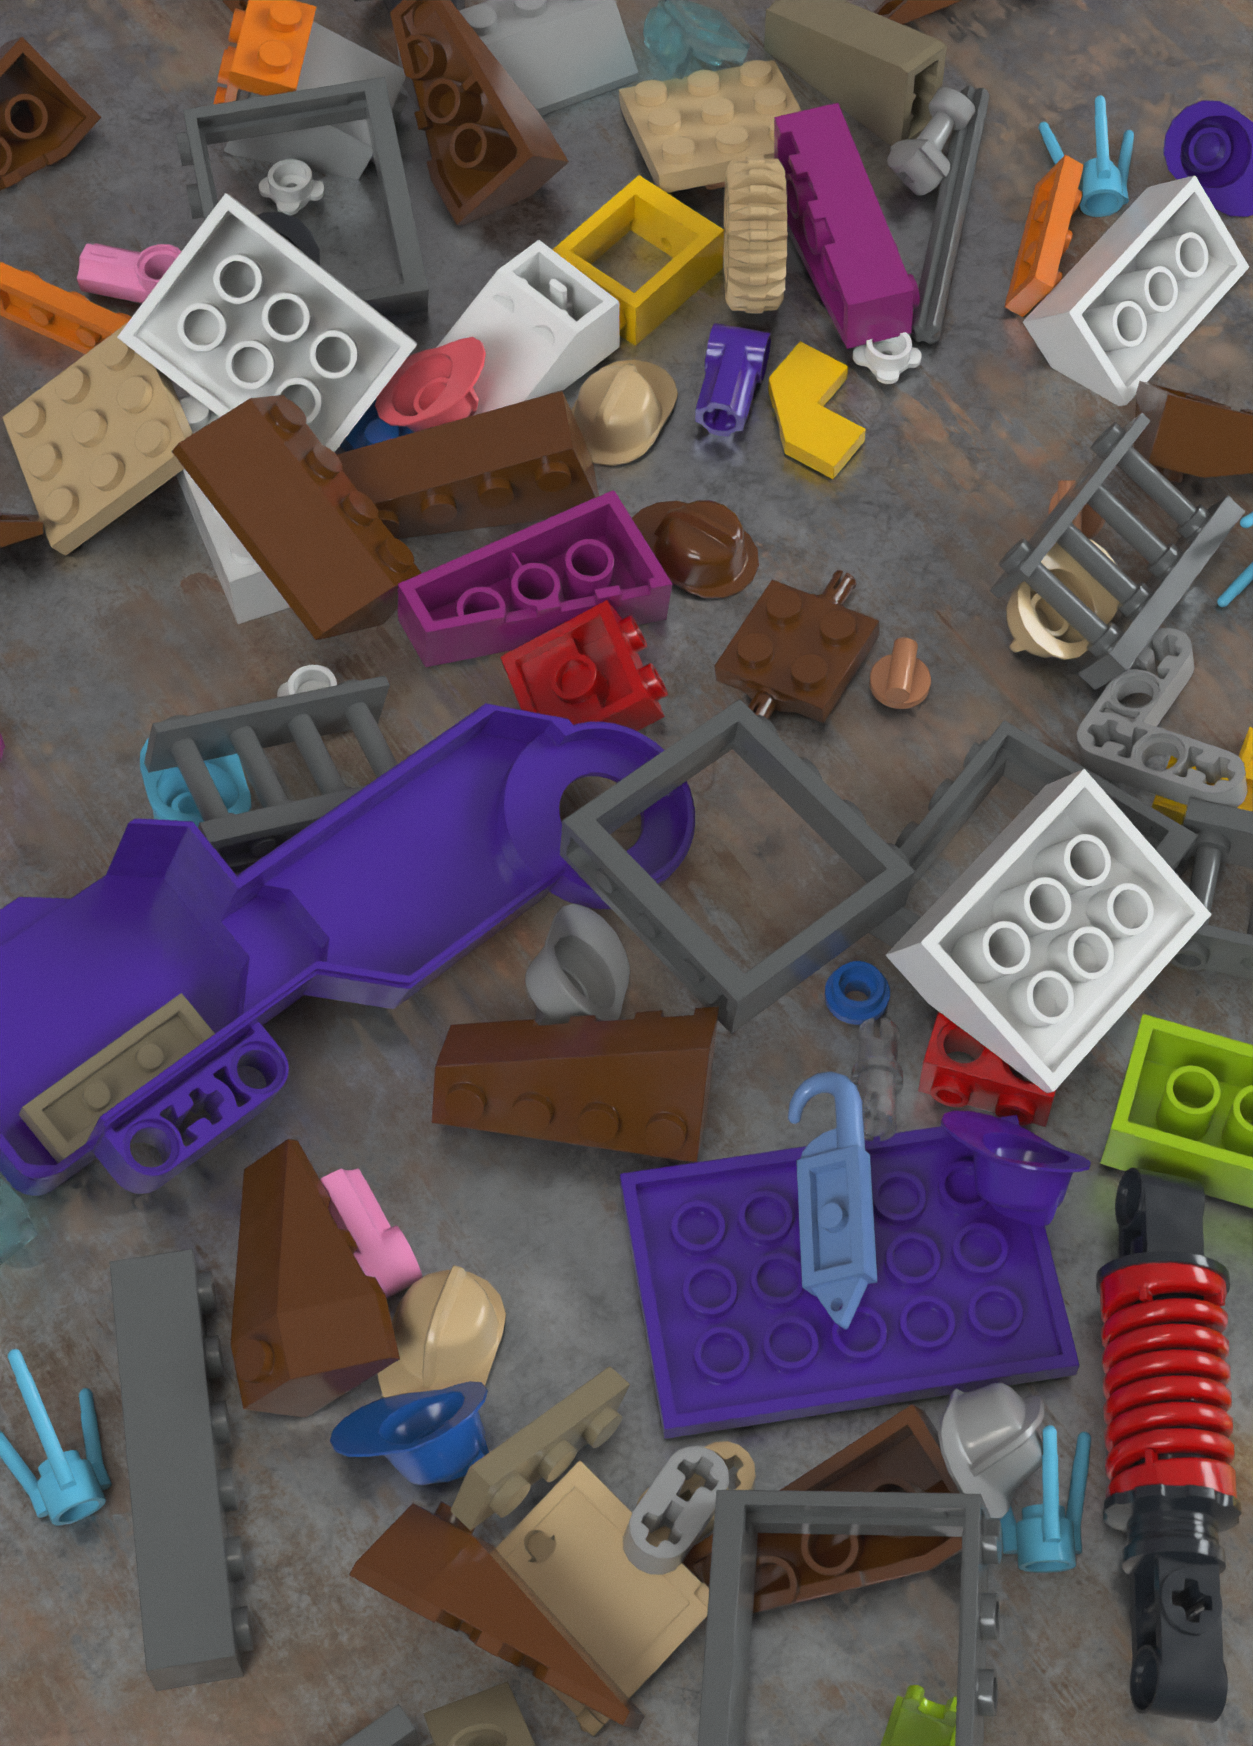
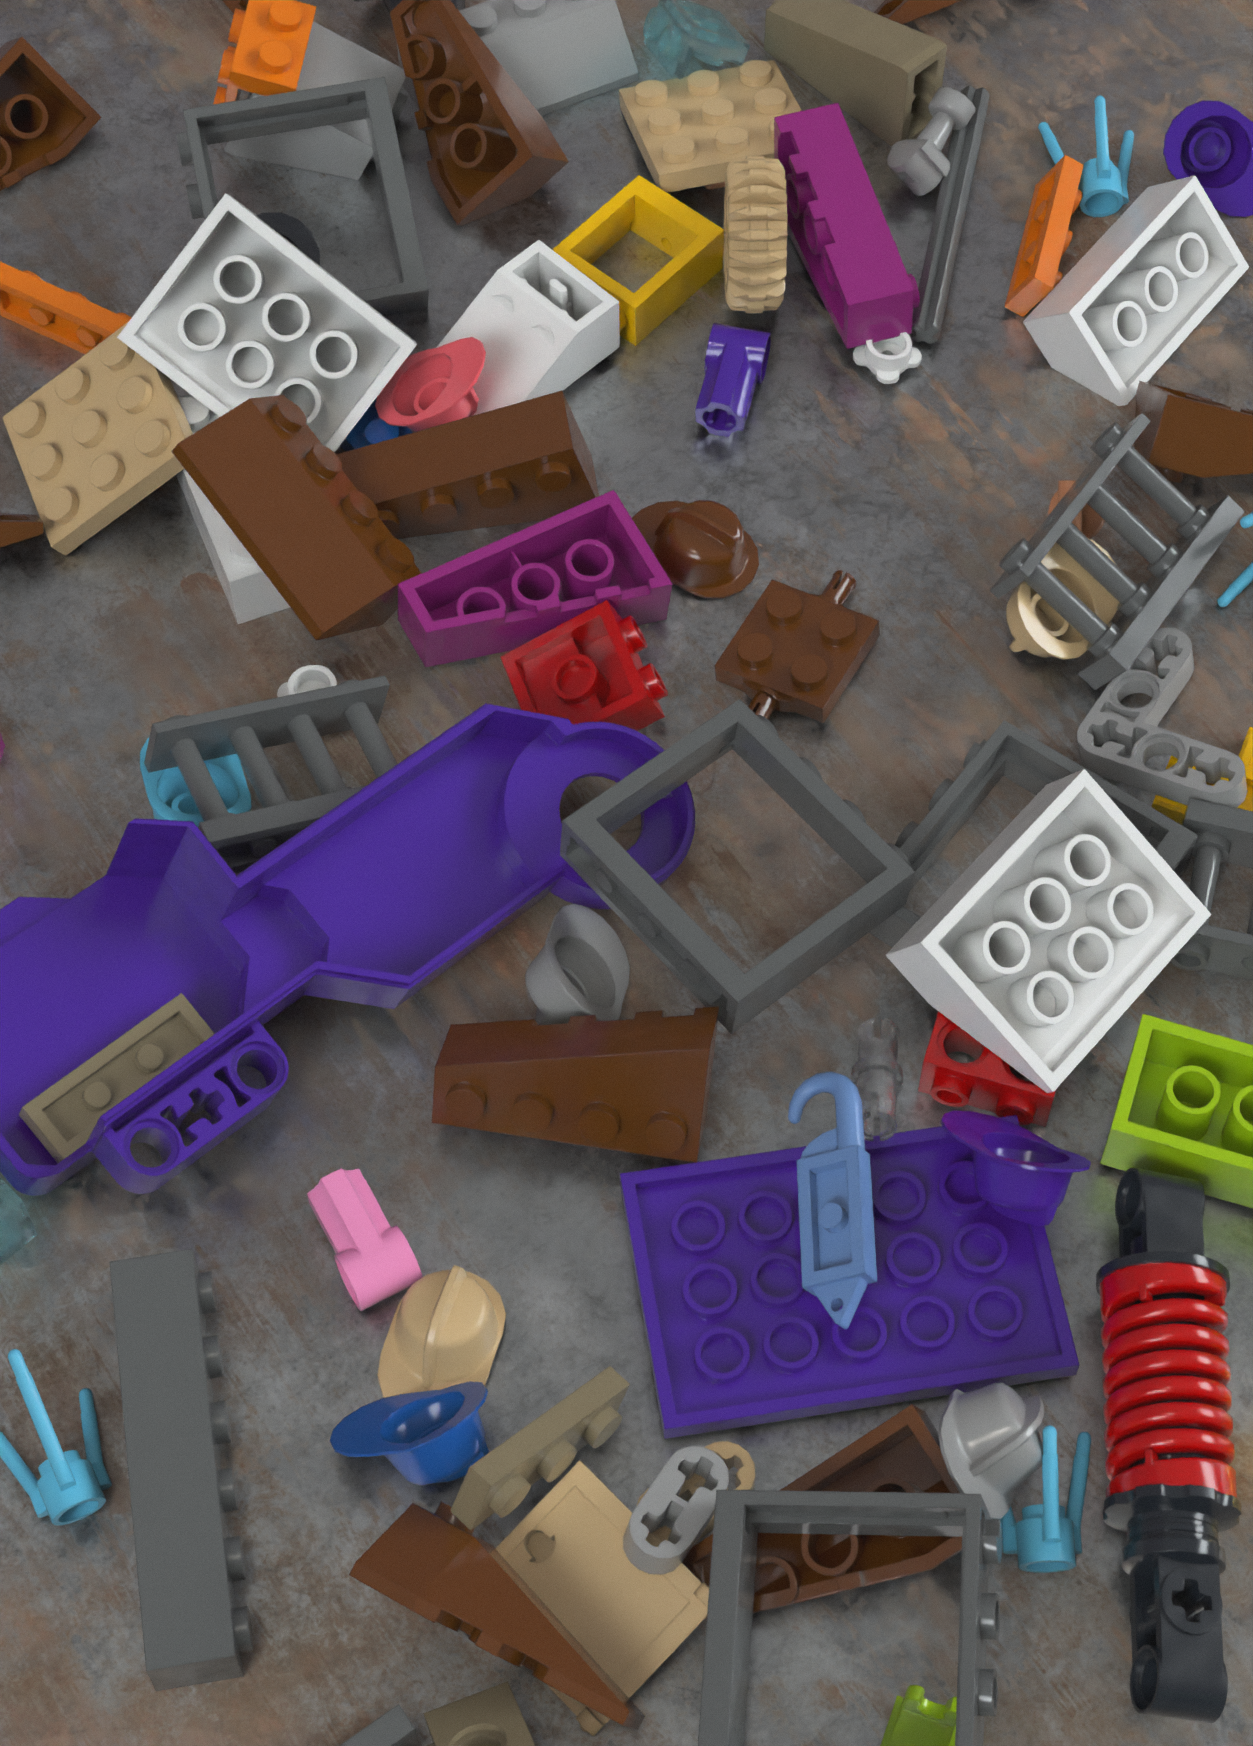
bright pink piece [77,243,181,303] -> none
reddish brown wedge [230,1139,400,1418] -> none
white plate [259,159,325,215] -> none
tan piece [571,359,678,466] -> none
yellow tile [768,341,866,479] -> none
blue plate [825,961,890,1025] -> none
nougat plate [869,638,931,709] -> none

